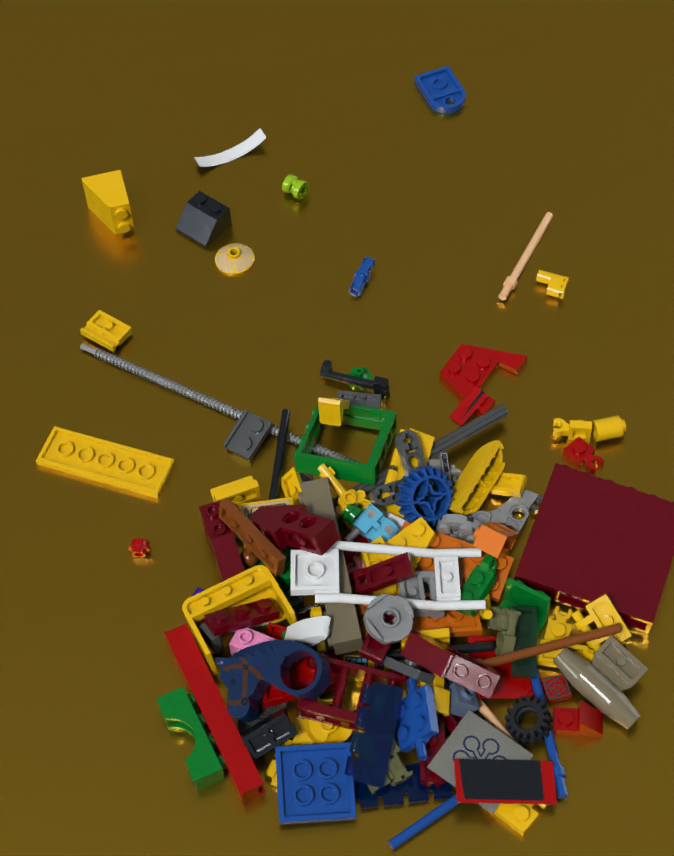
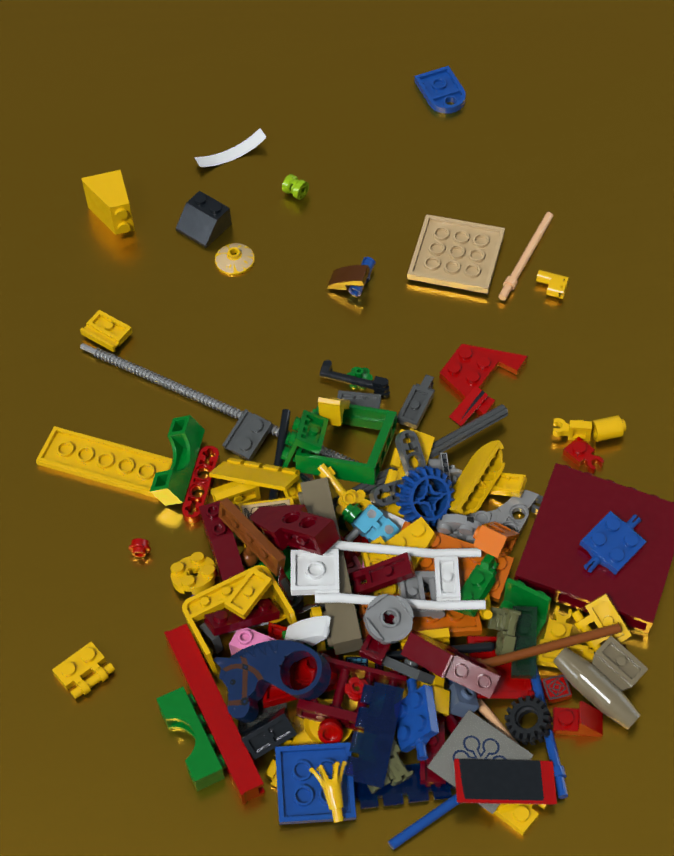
none -> yellow plate [52,642,115,699]
none -> green arch [150,415,205,506]
none -> yellow plate [170,552,218,595]
none -> red beam [182,446,220,523]
none -> yellow windscreen [209,457,300,491]
none -> yellow plate [224,567,273,619]
none -> sticker [278,567,294,606]
none -> green bracket [280,410,329,468]
none -> yellow piece [309,761,347,823]
none -> red tile [318,718,343,744]
none -> reddish brown slope [327,265,370,290]
none -> red plate [344,677,369,701]
none -> dark grey hinge [397,374,435,430]
none -> tan plate [407,214,505,294]
none -> blue plate [580,511,647,575]

